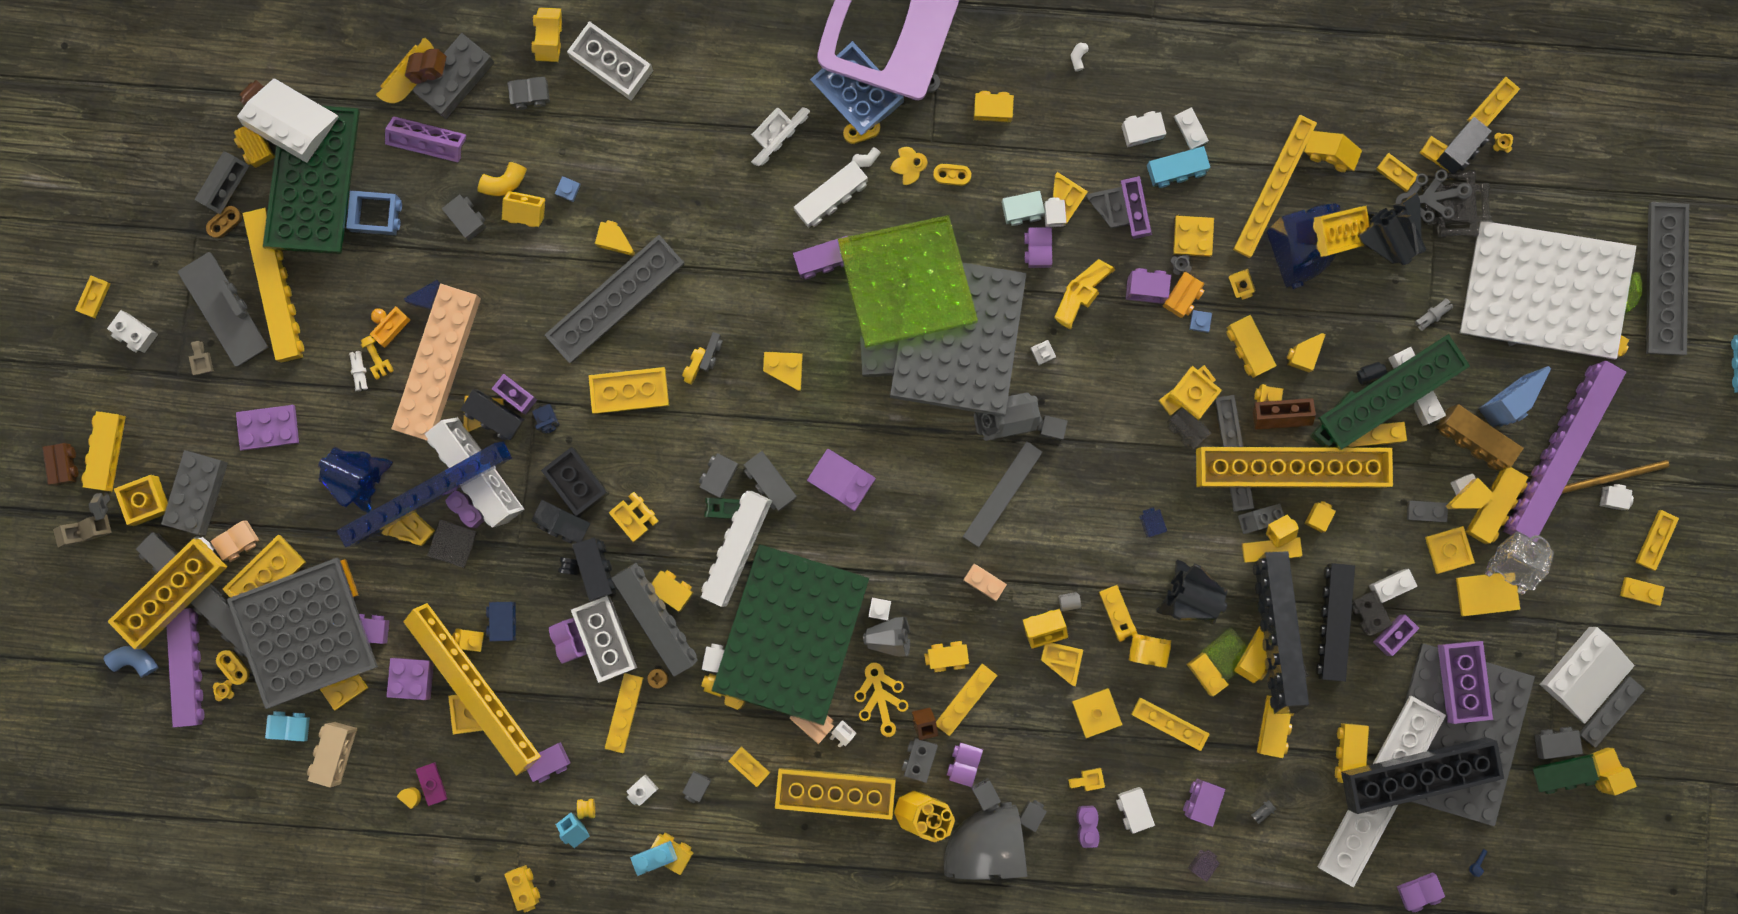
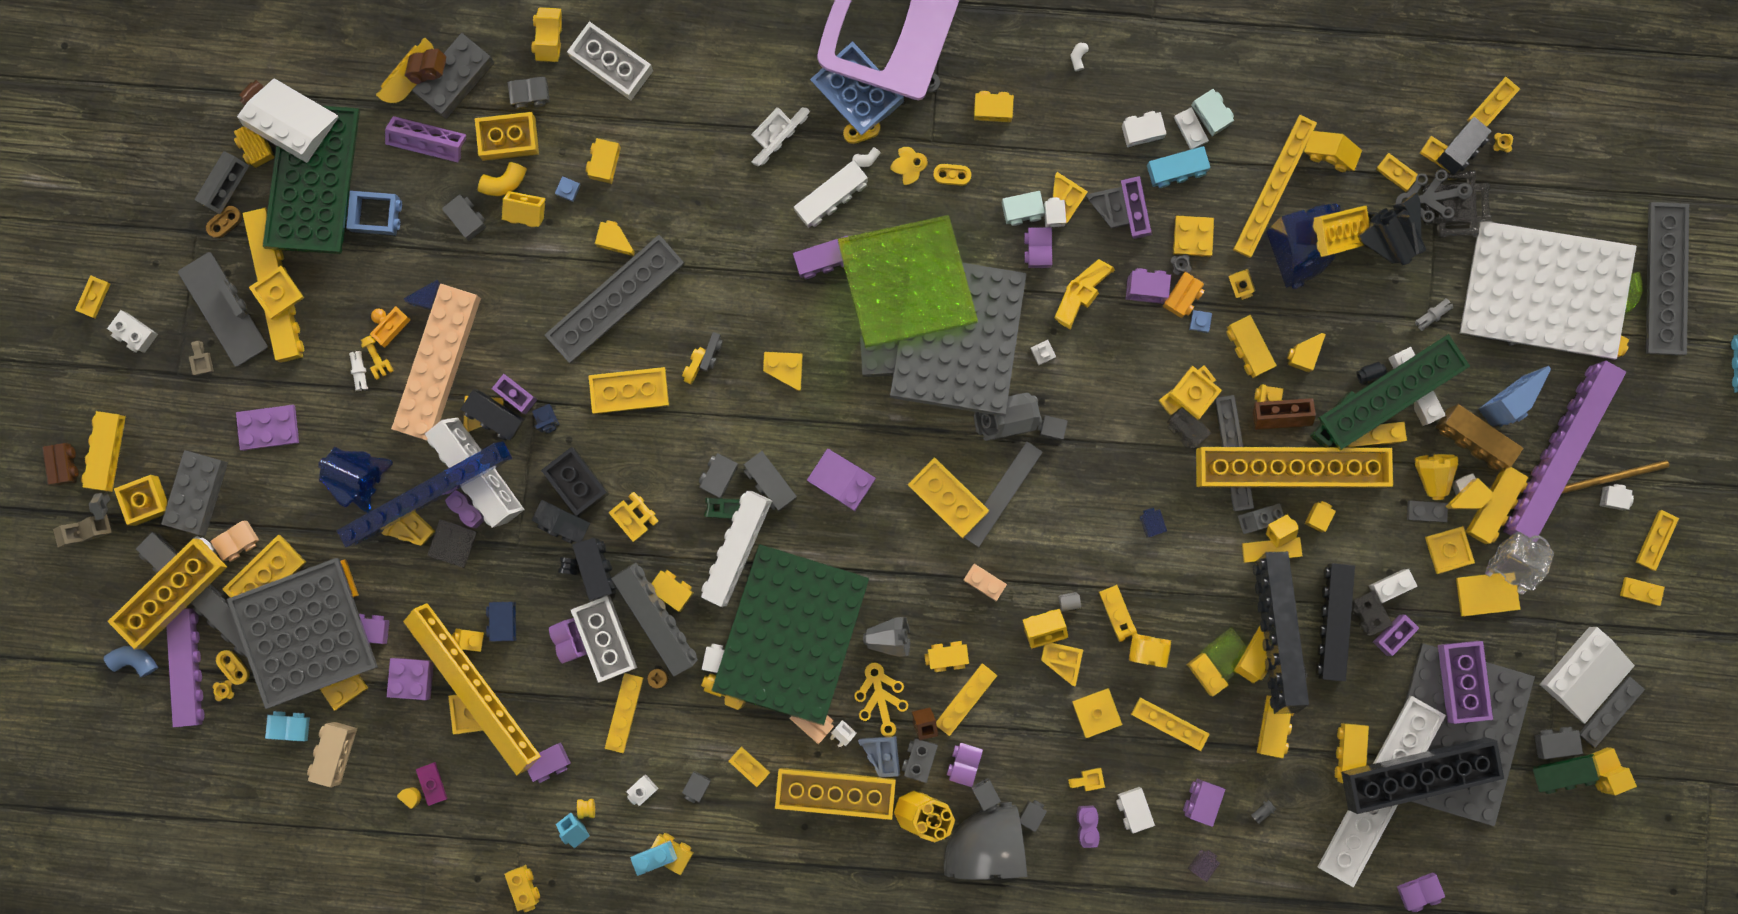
white brick [869,598,891,620] -> none
black brick [1156,559,1228,625] -> none
dark blue hand [1469,849,1488,877] -> none
none -> yellow plate [249,266,304,320]
none -> yellow brick [475,112,539,161]
none -> yellow brick [586,138,621,184]
none -> sand blue wing [858,736,900,777]
none -> yellow plate [908,457,990,539]
none -> light aqua brick [1191,89,1234,136]
none -> yellow cone [1415,454,1458,500]

